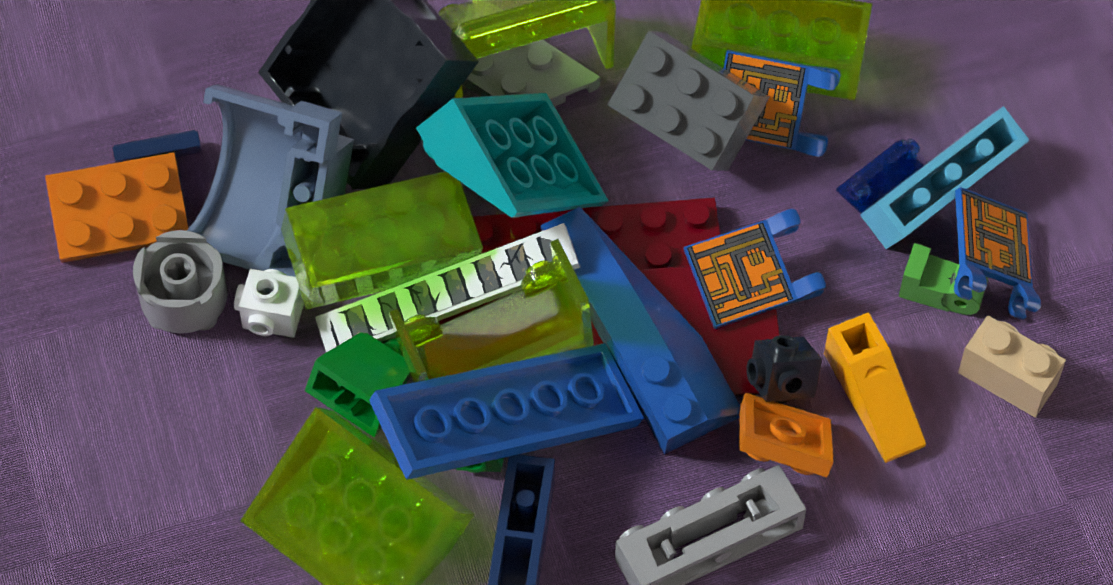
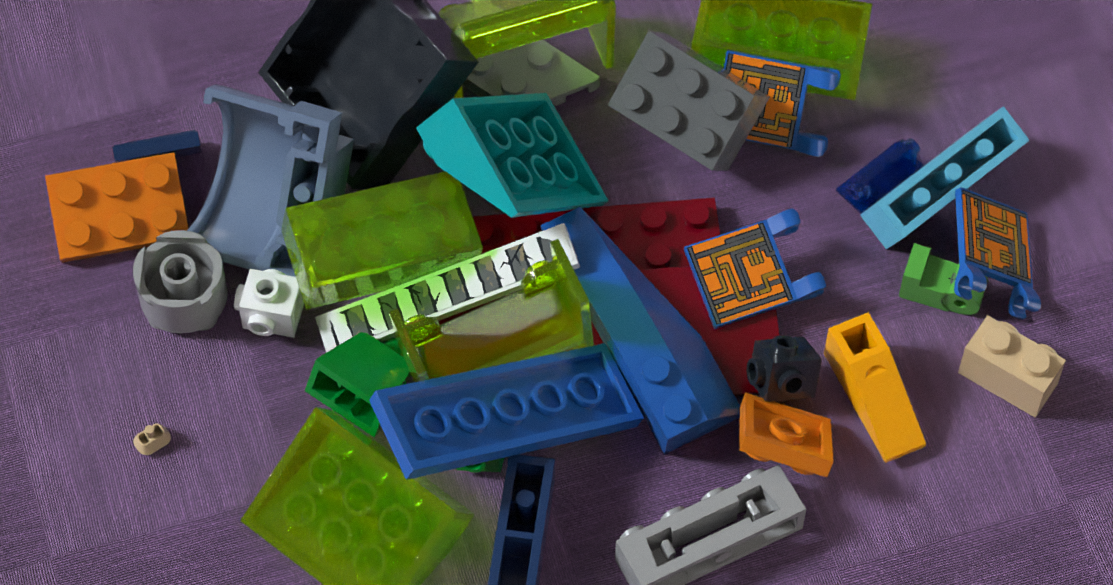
none -> tan rock [133,423,171,455]

